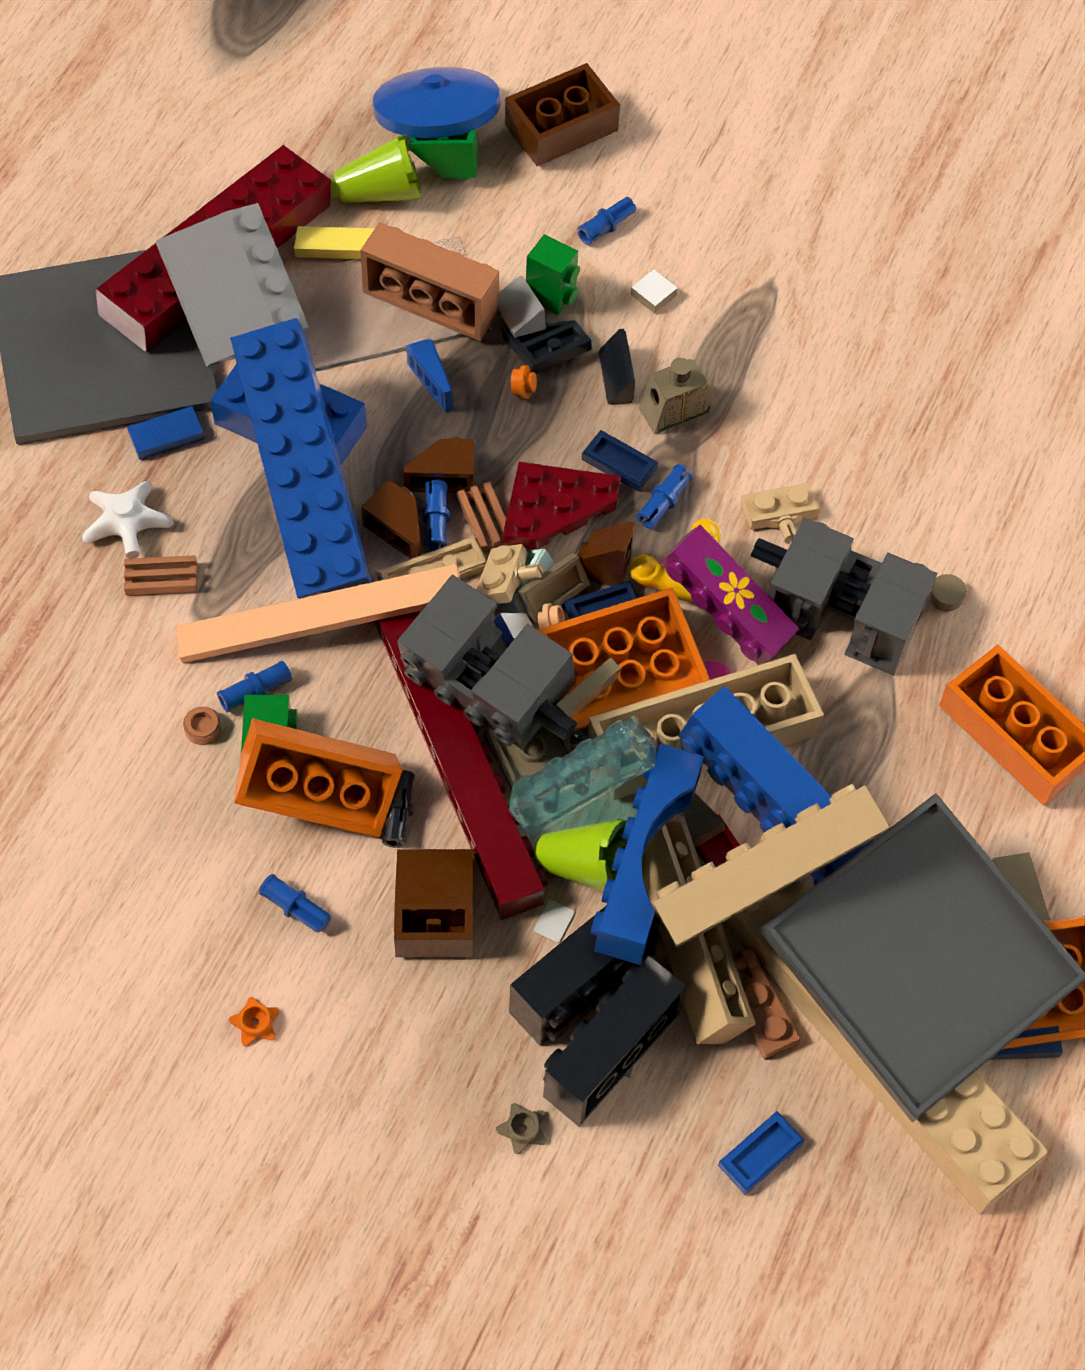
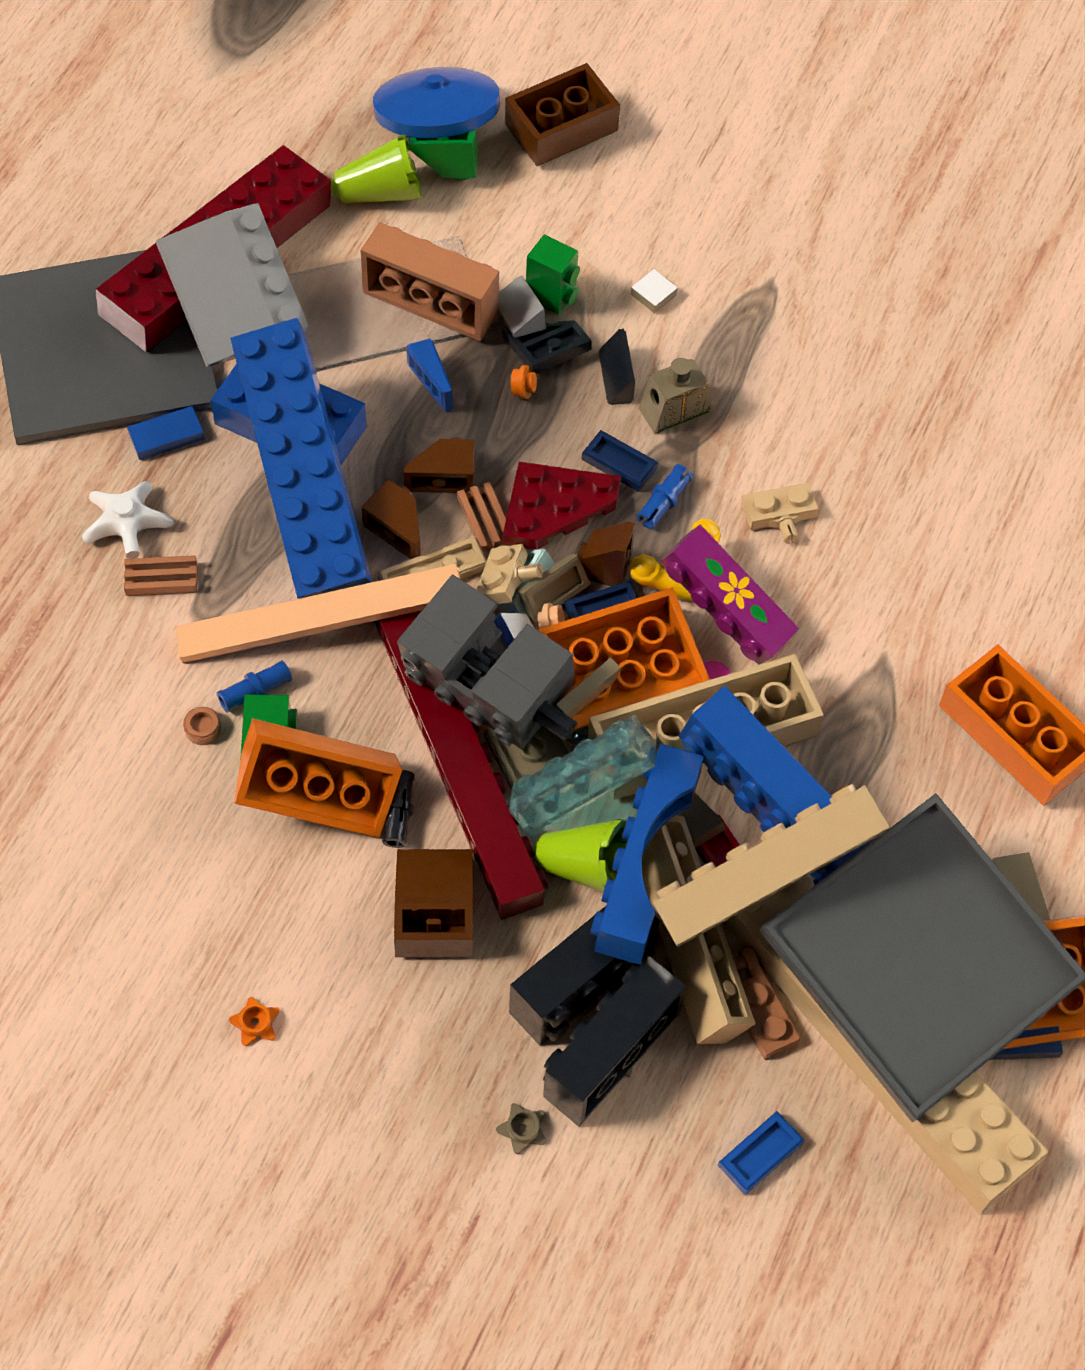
blue axle [259,874,331,933] -> none
light yellow tile [294,226,375,259] -> none
blue pin [422,480,450,551] -> none
white sticker [534,900,575,942] -> none
blue axle [577,197,636,245] -> none
dark grey piece [750,518,938,676] -> none
dark tan tile [930,574,967,611] -> none

